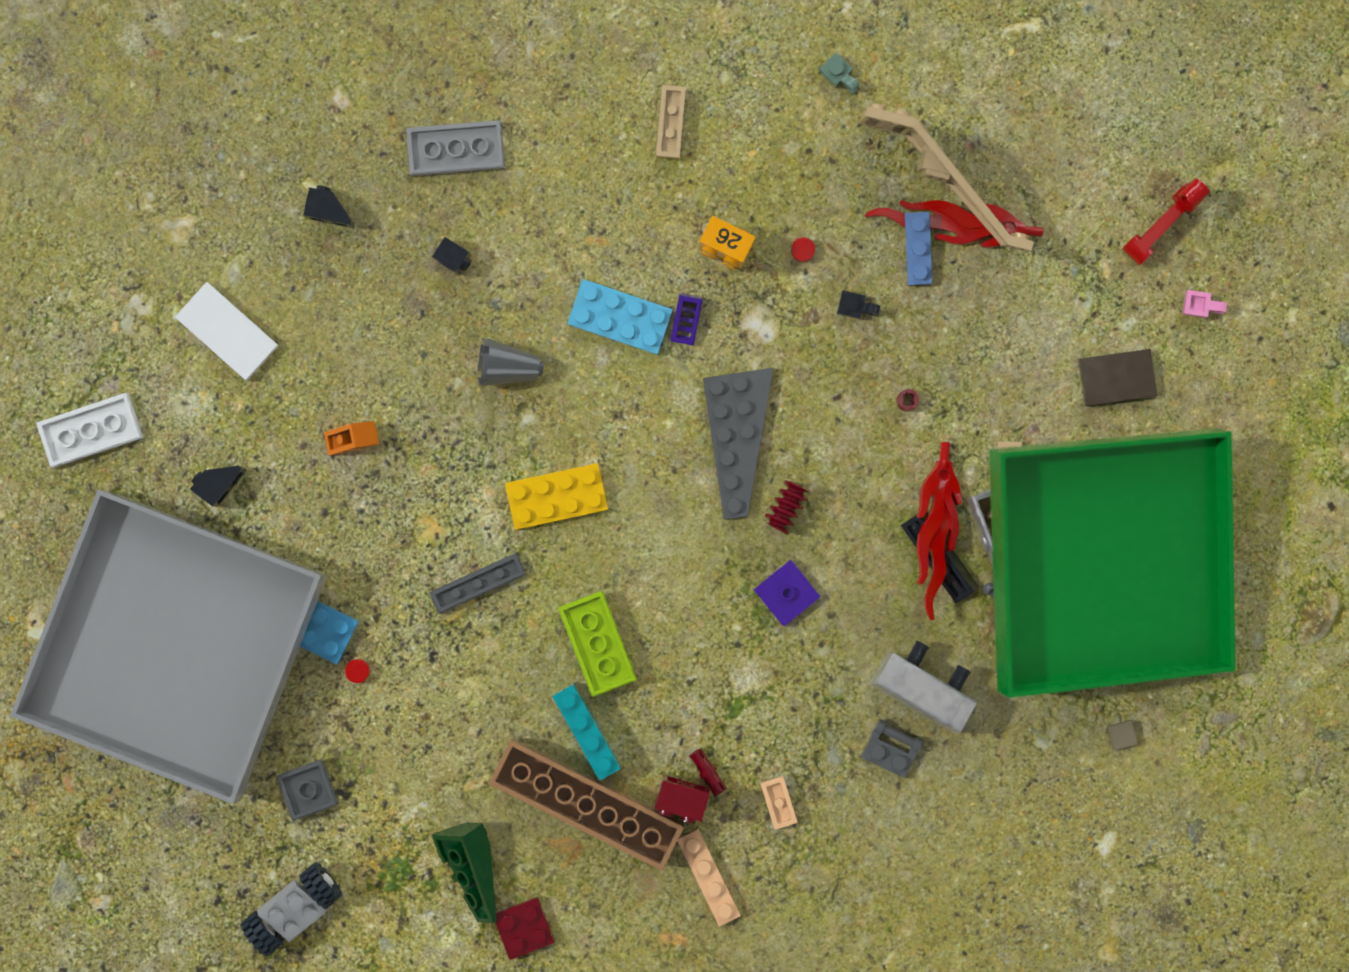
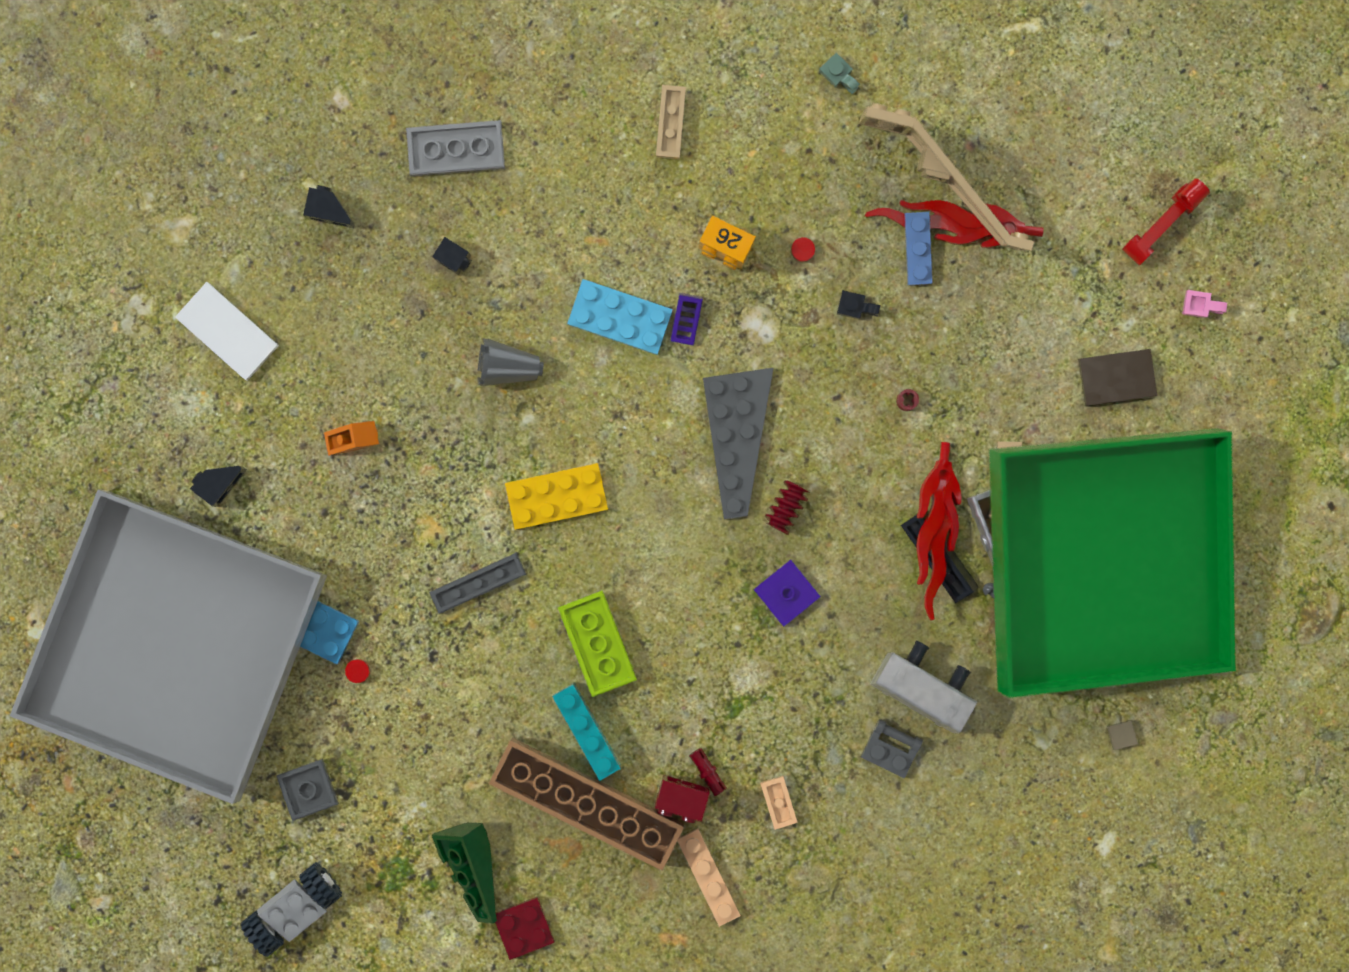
white tile [36,392,144,468] -> none

